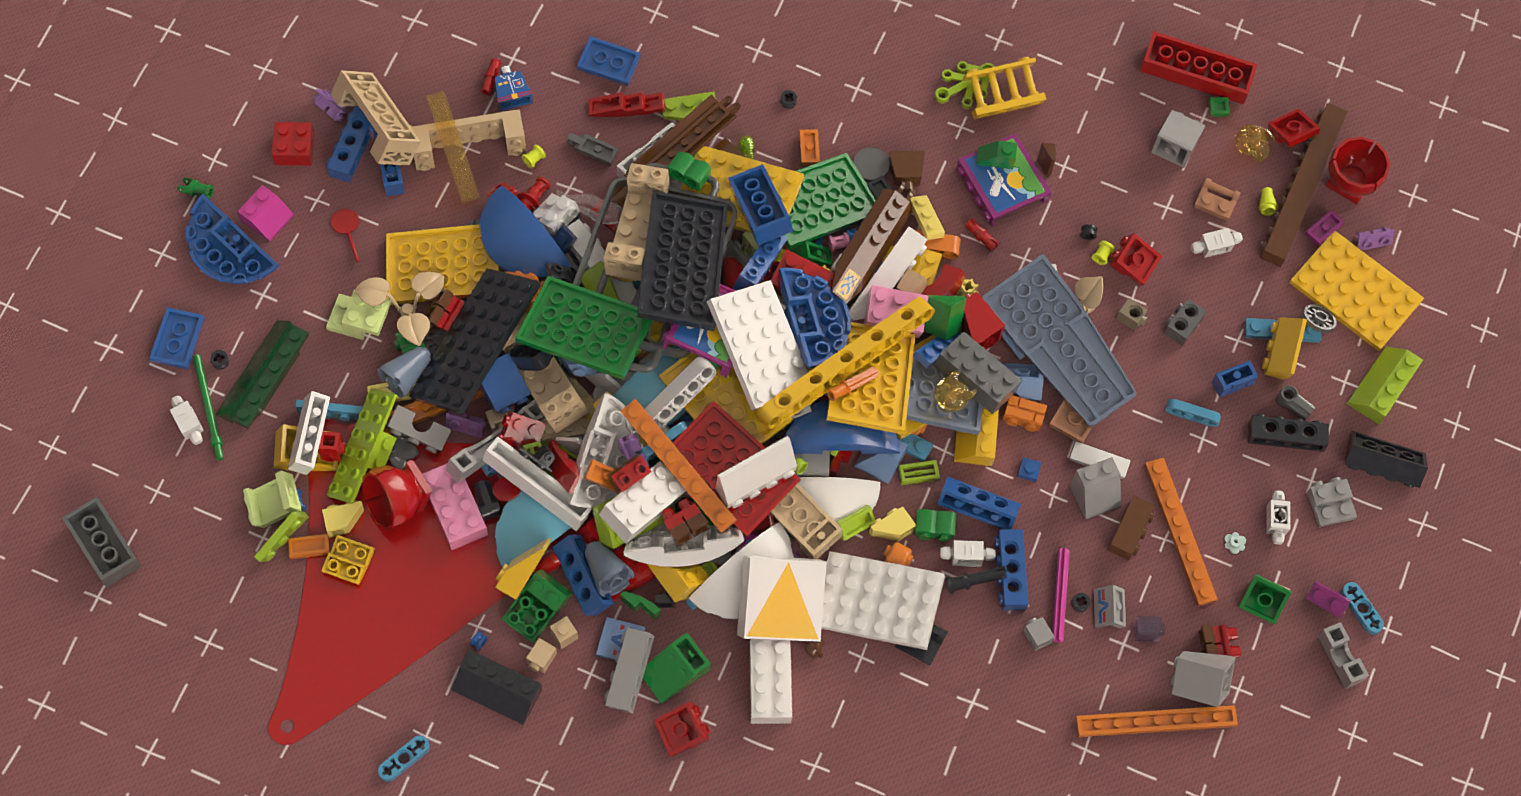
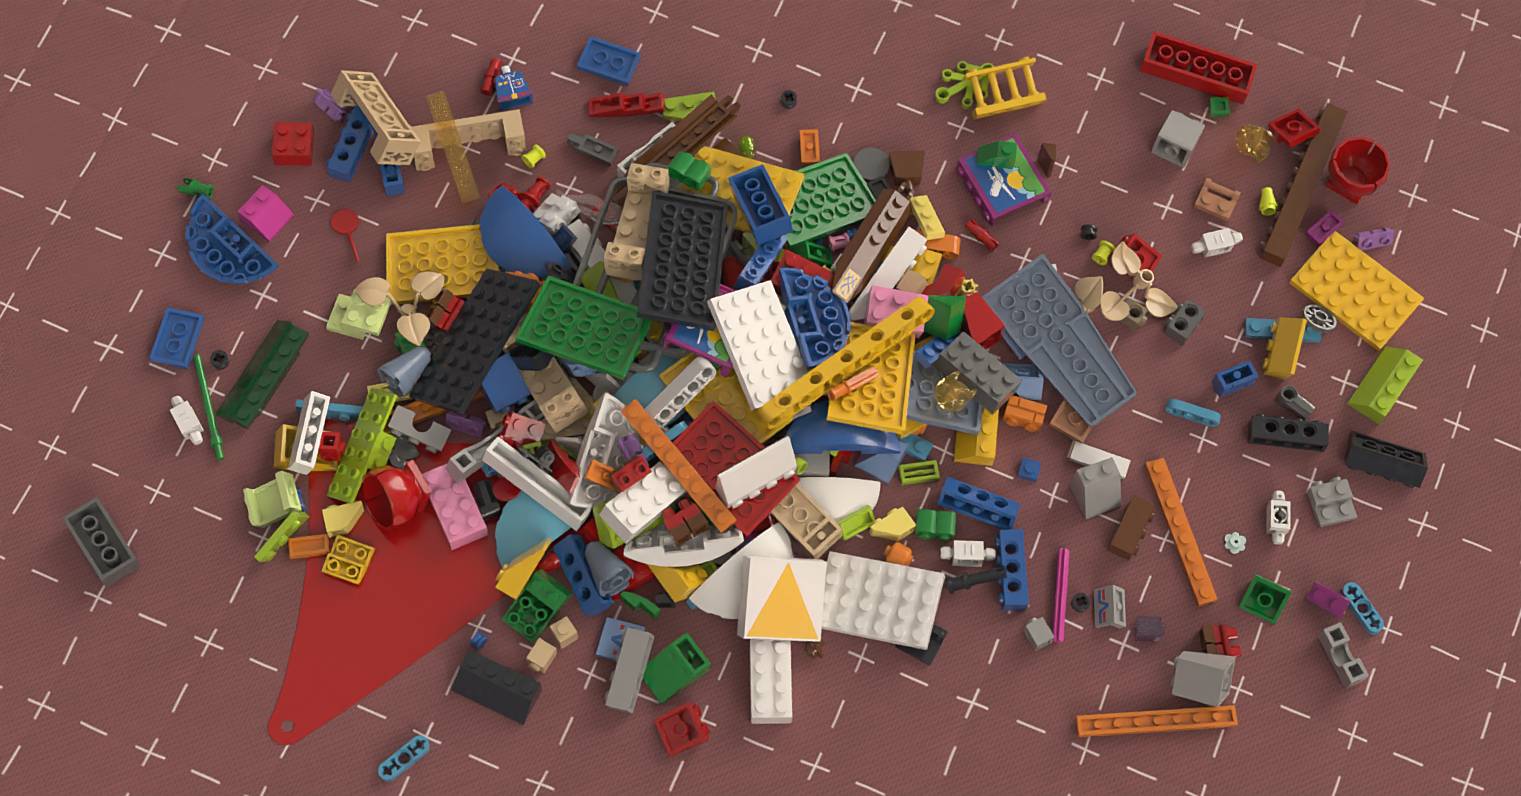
none -> tan plant [1100,241,1178,321]

